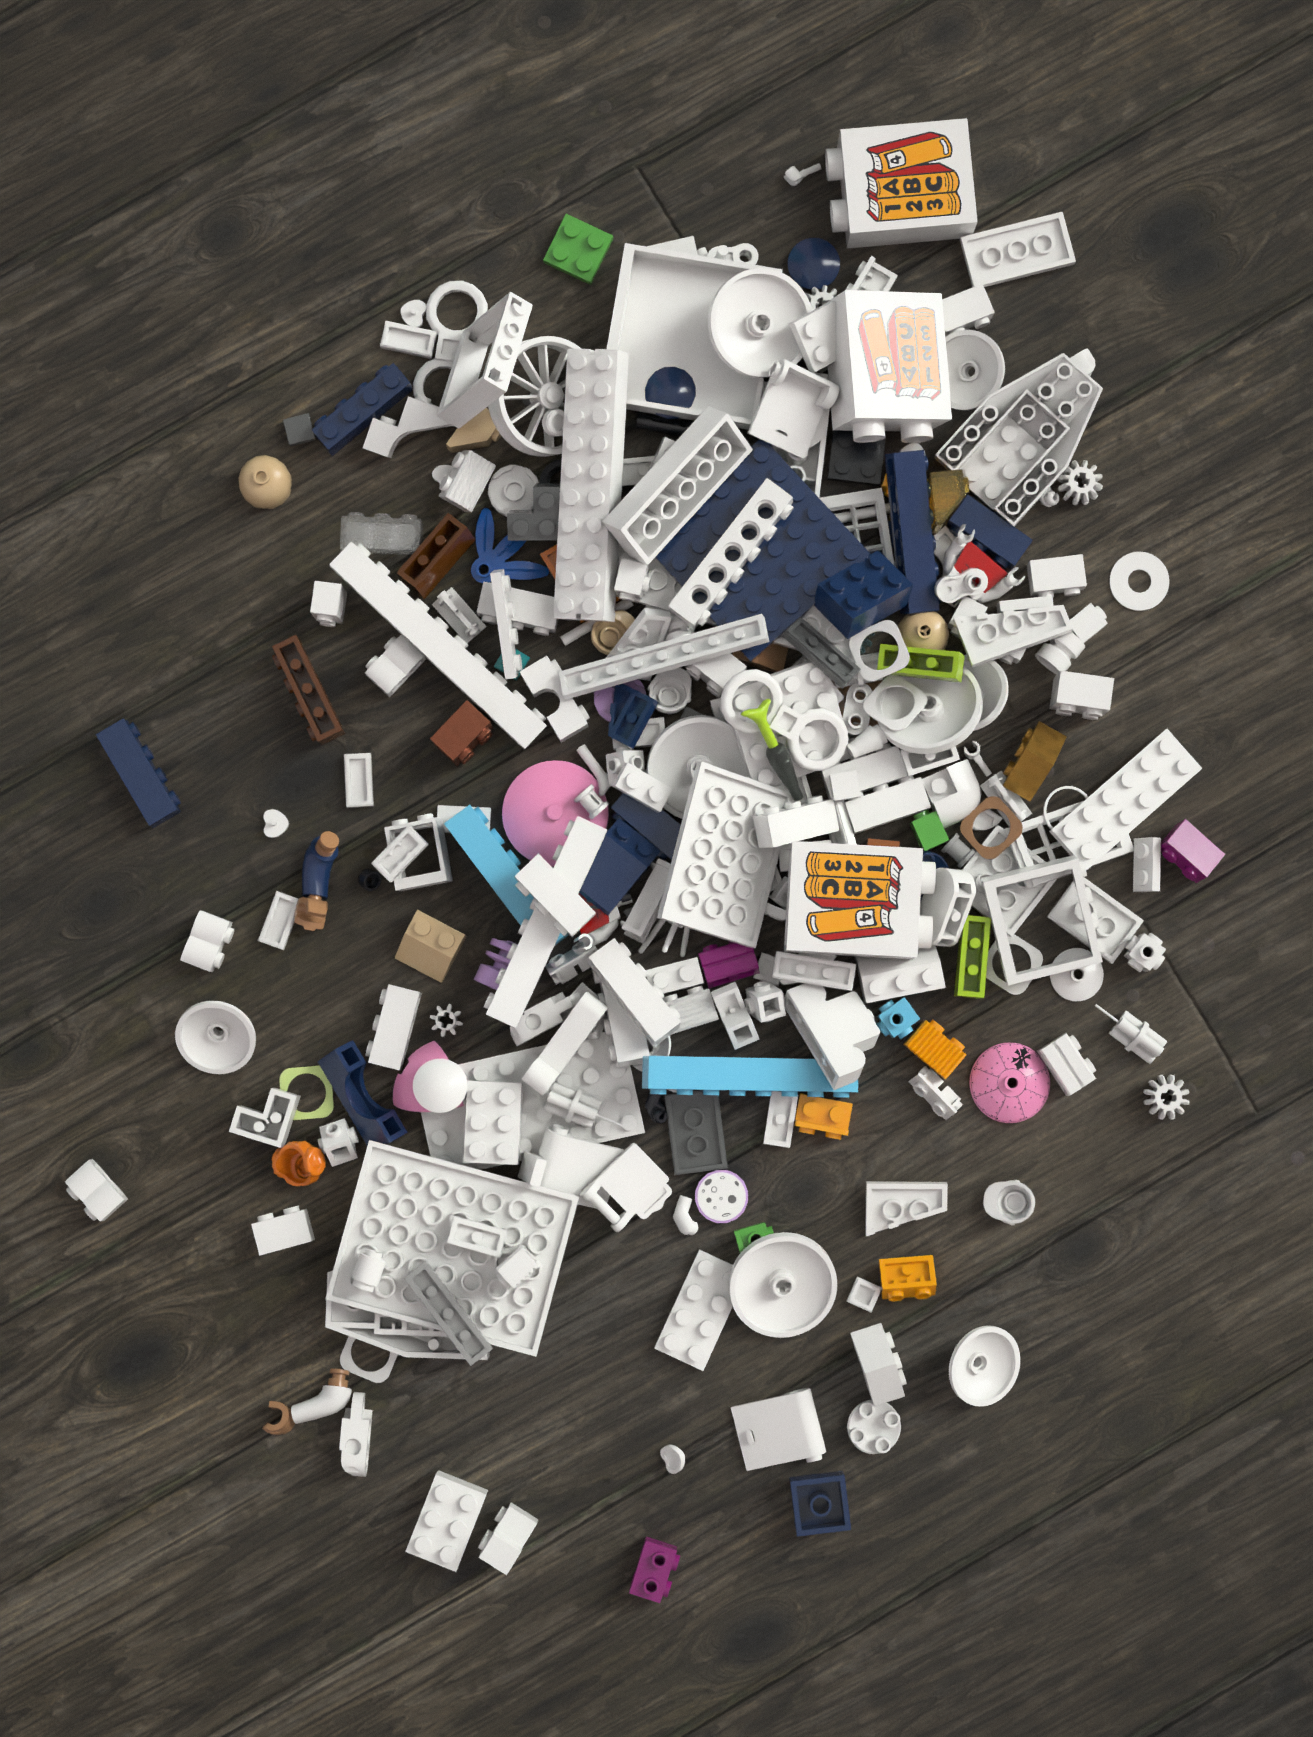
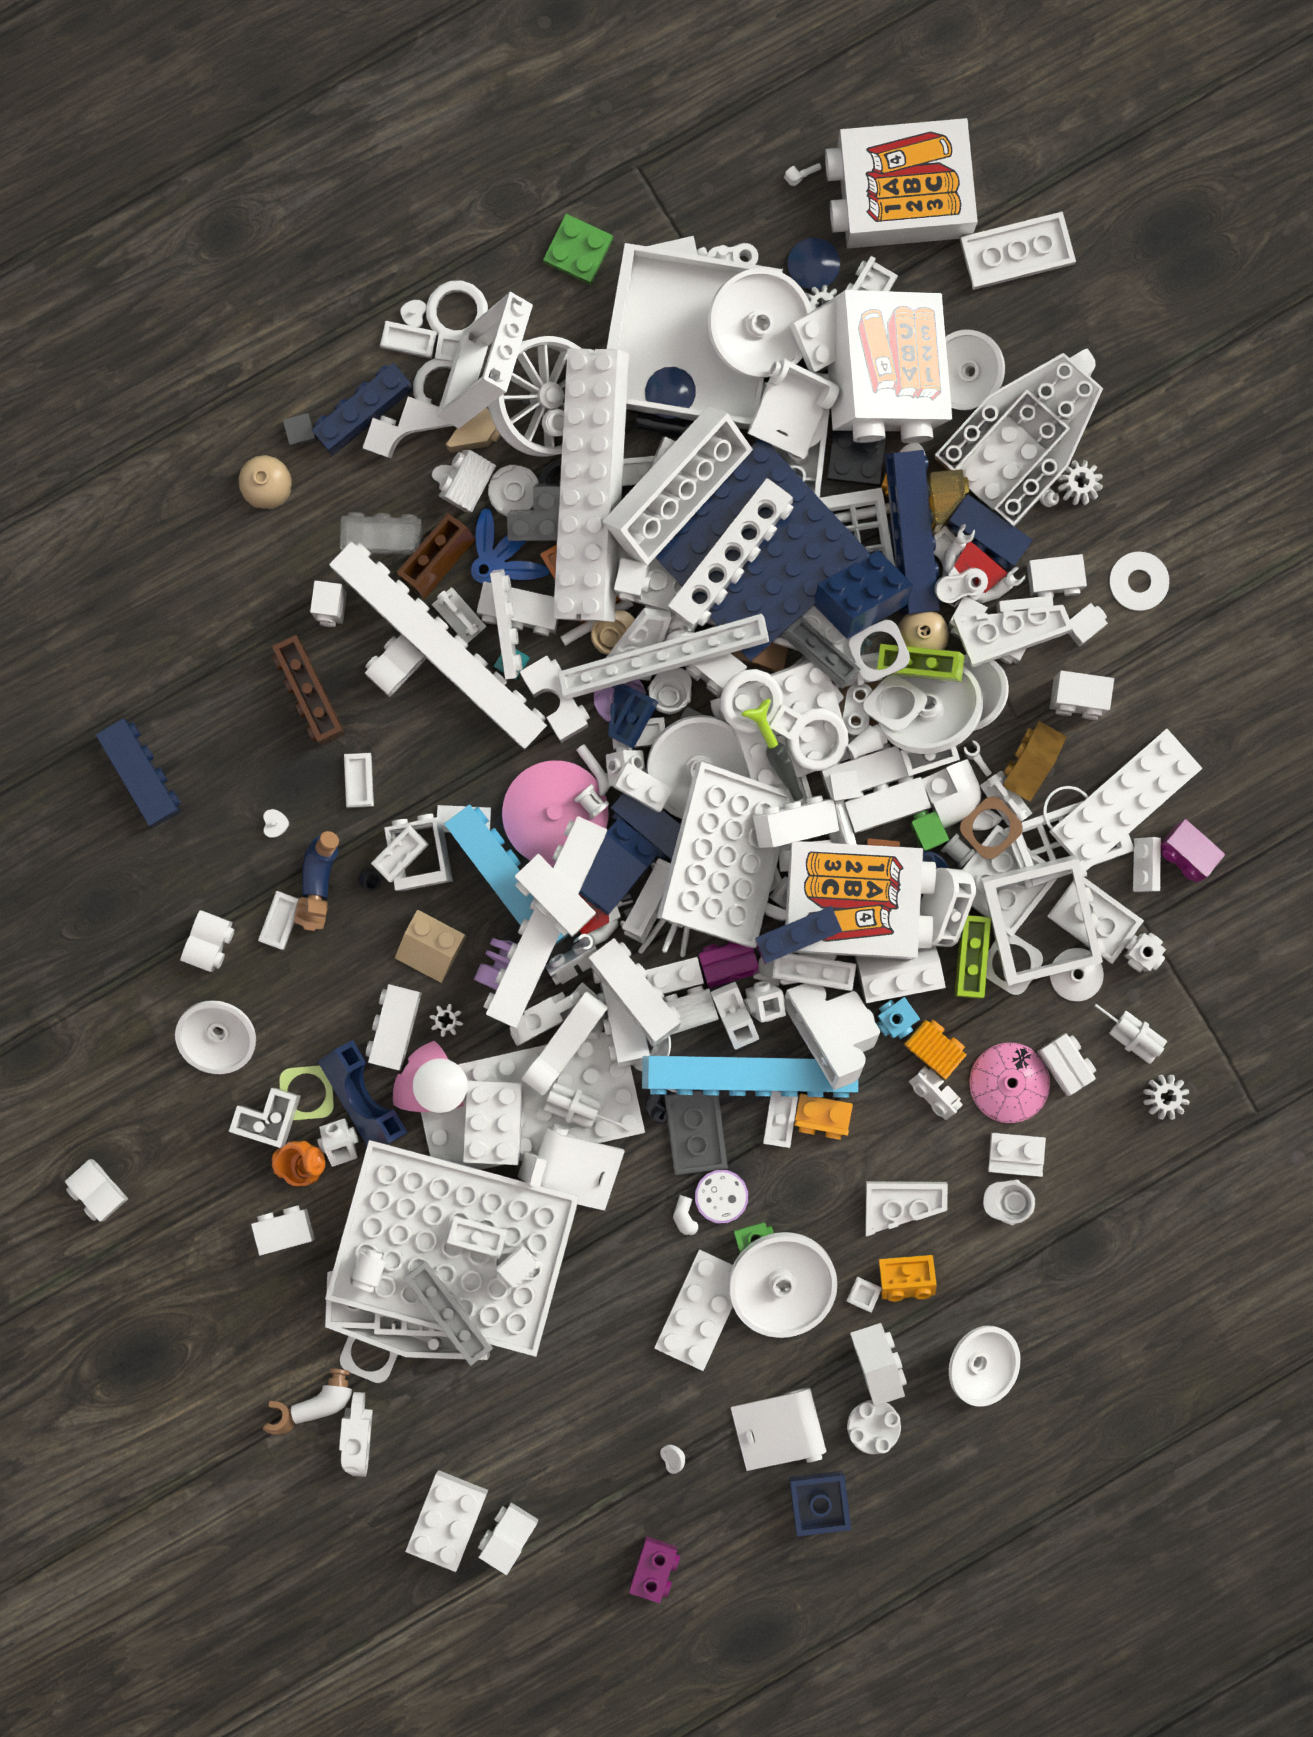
copper brick [430,700,493,766] -> none
white piece [580,1143,672,1232] -> none
white brick [942,284,995,337] -> none
white wheel [1035,632,1085,675] -> none
none -> dark blue brick [754,906,842,964]
none -> white plate [988,1133,1046,1177]

